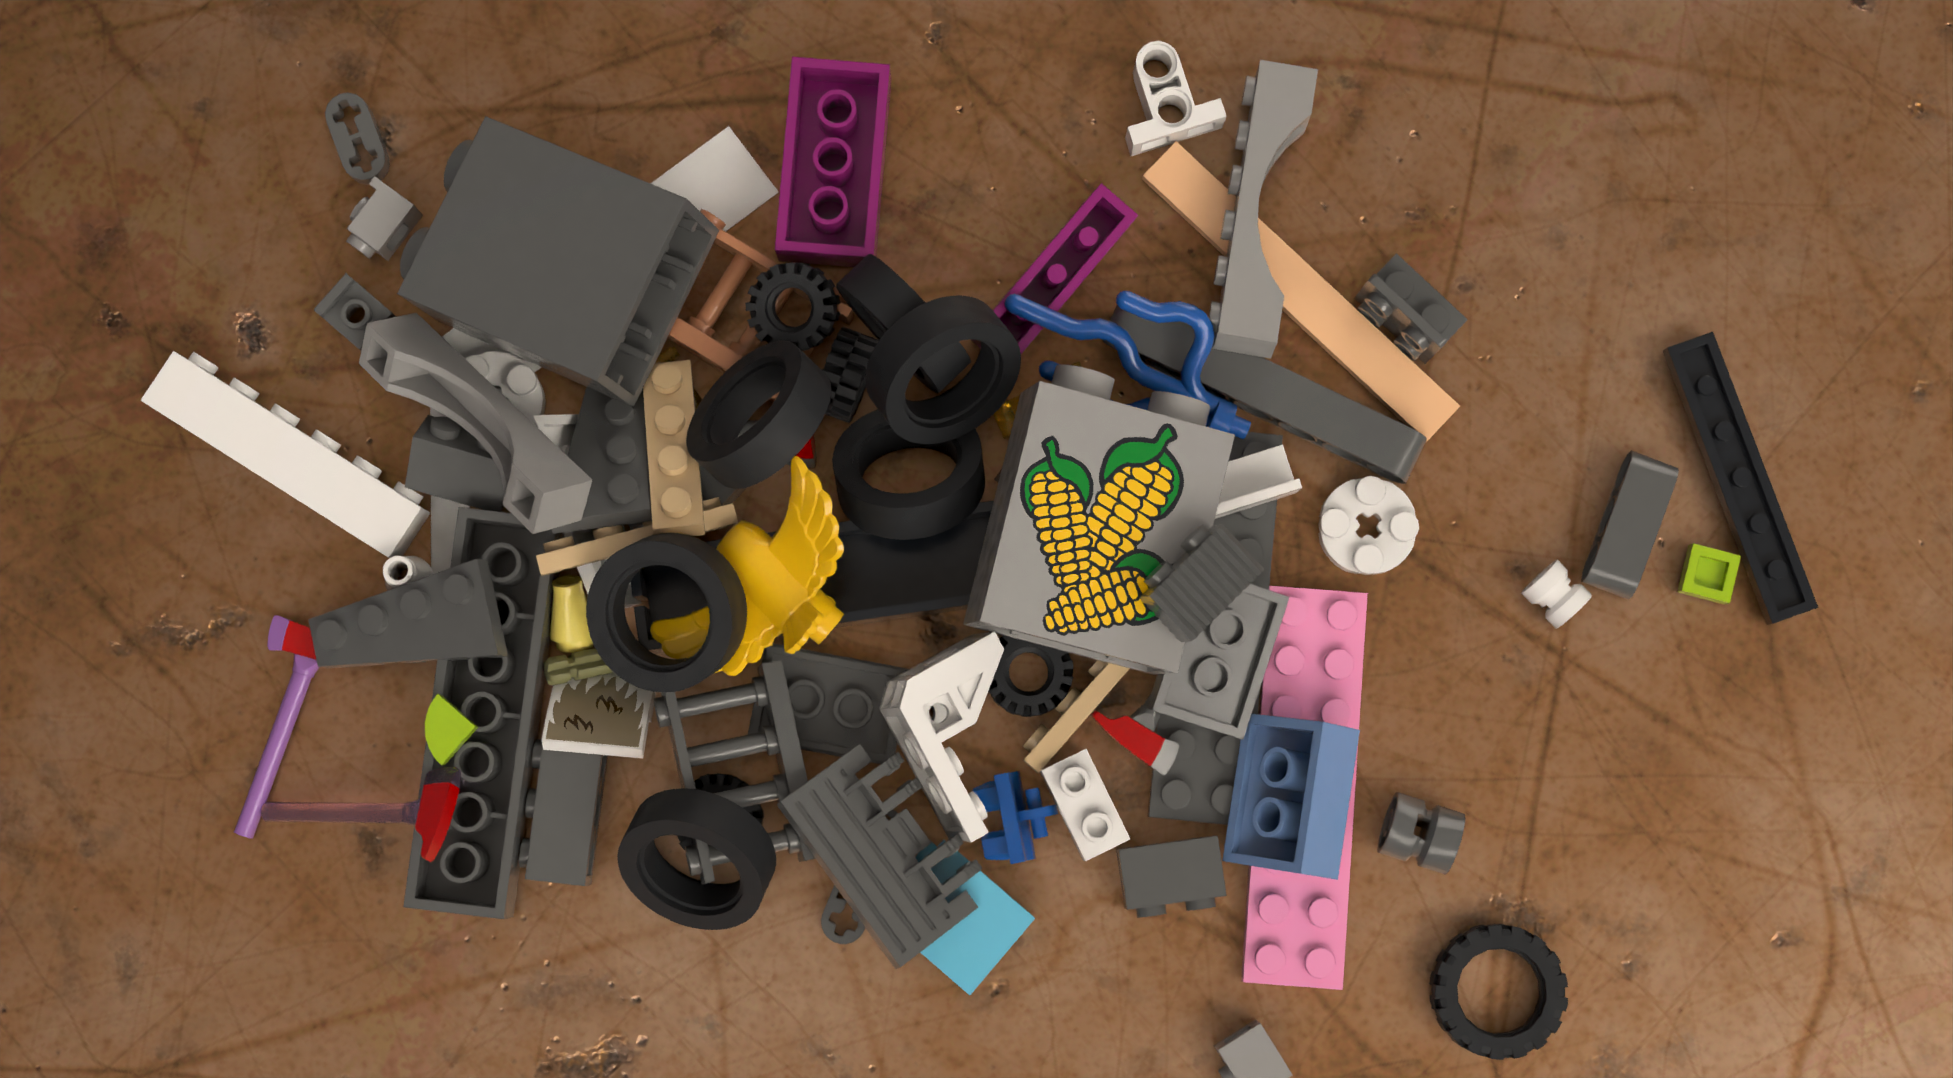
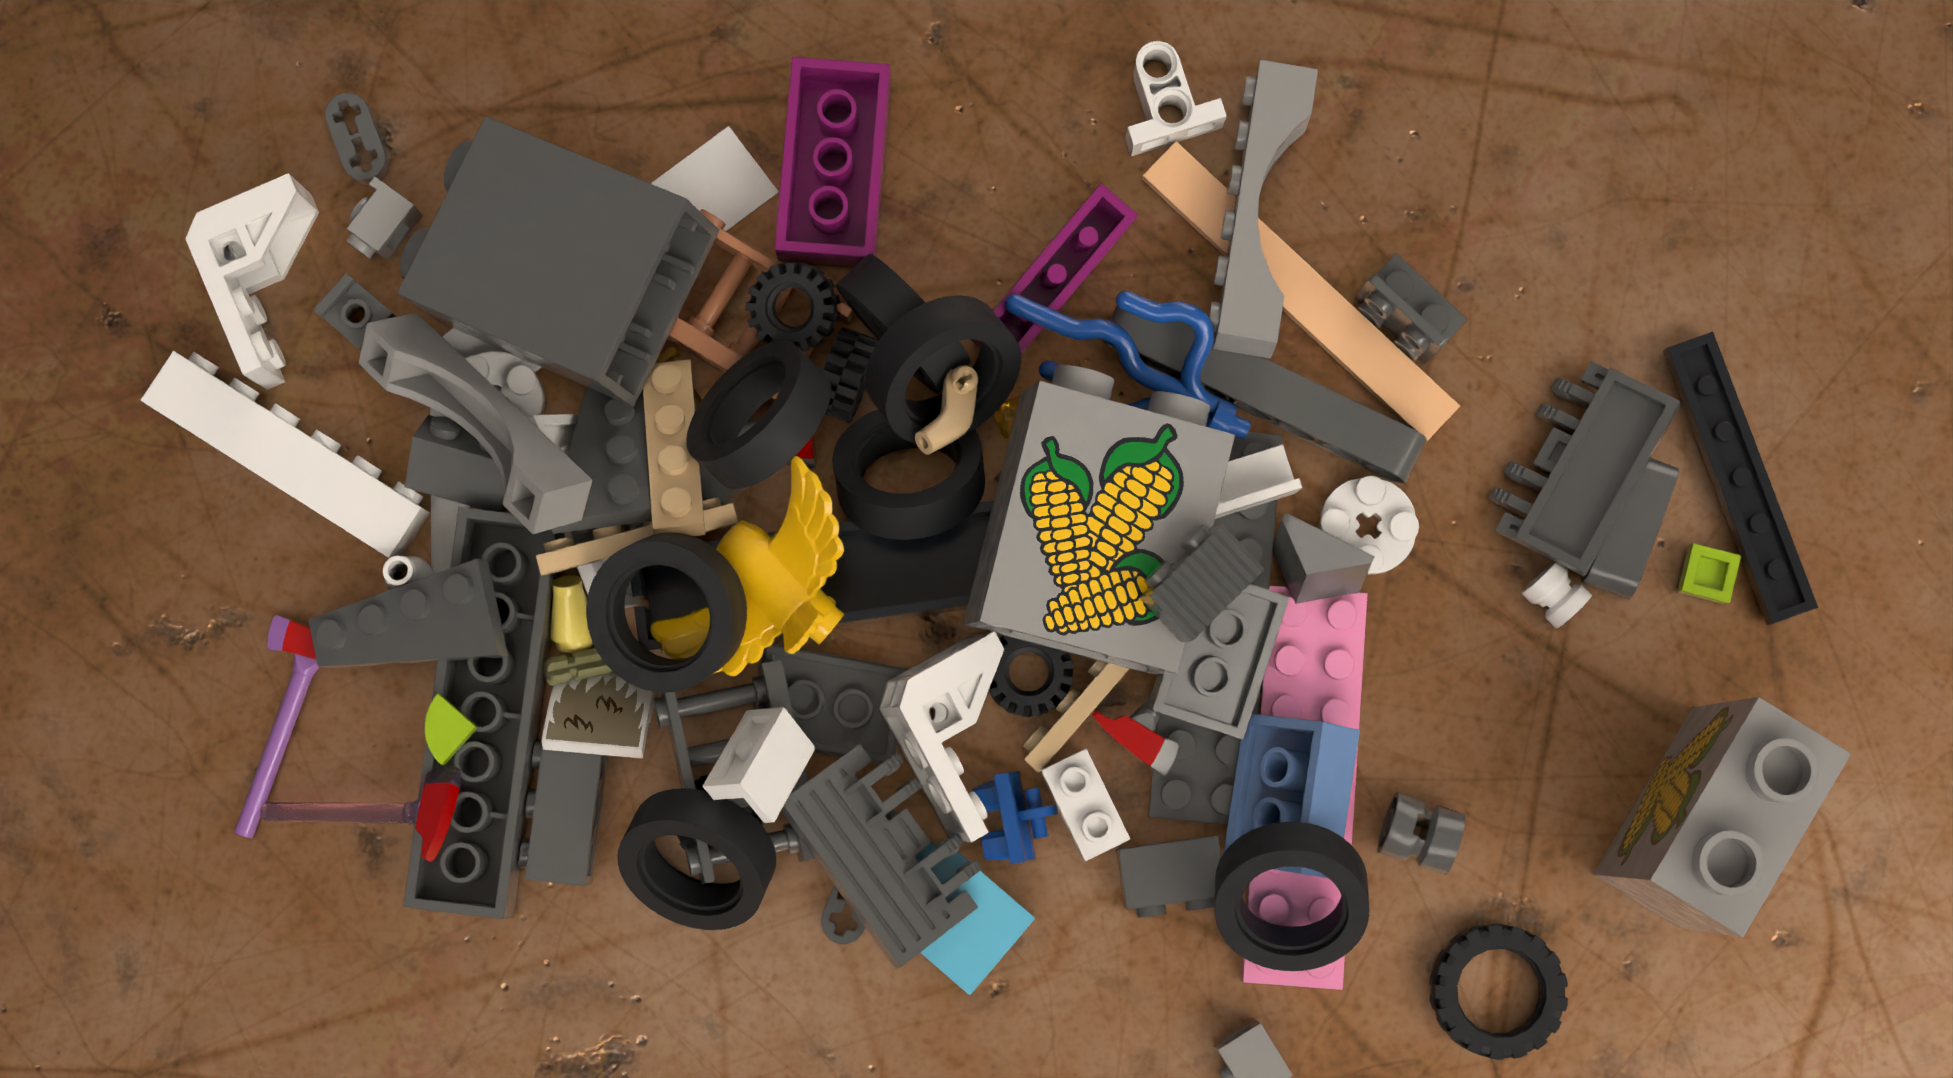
none -> white bracket [185,173,319,390]
none -> white panel [703,707,815,823]
none -> tan arm [915,365,978,455]
none -> black tyre [1214,822,1370,971]
none -> dark grey slope [1272,513,1375,604]
none -> dark grey hinge [1489,361,1680,577]
none -> light grey brick [1593,697,1851,937]

